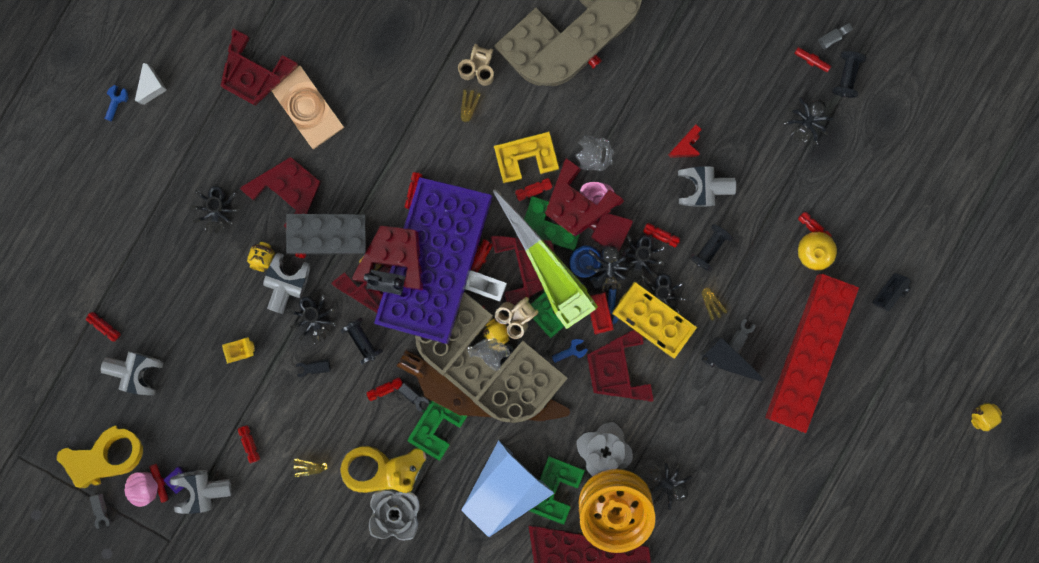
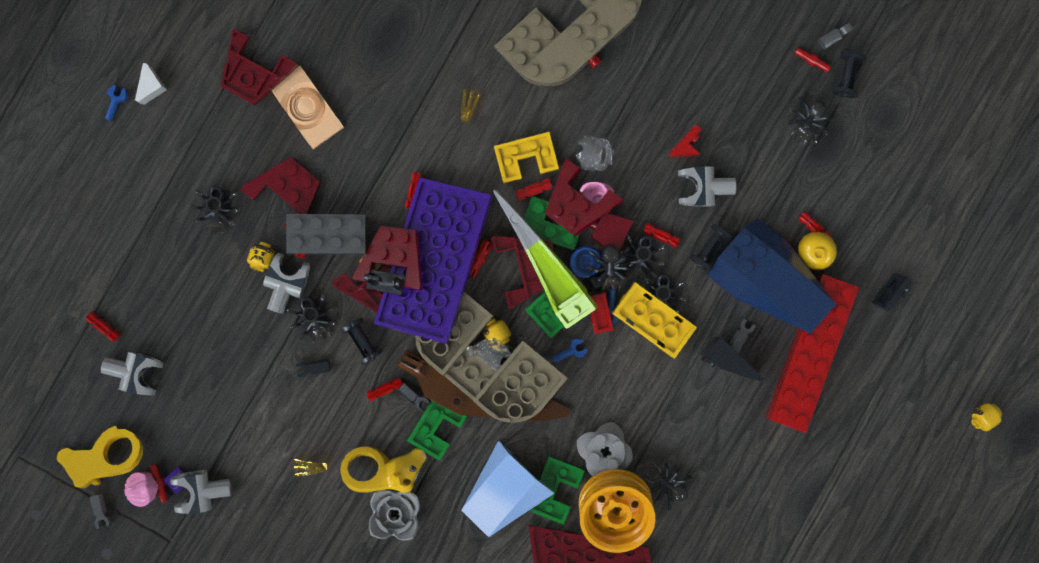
yellow bracket [222,337,255,364] -> none
red axle [238,425,260,463] -> none
tan piece [458,44,494,86] -> none
white slope [465,270,507,301] -> none
tan piece [495,297,539,339] -> none
dark red wing [587,330,654,402] -> none
clear yellow piece [701,288,727,321] -> none
none -> dark blue wedge [708,218,836,334]

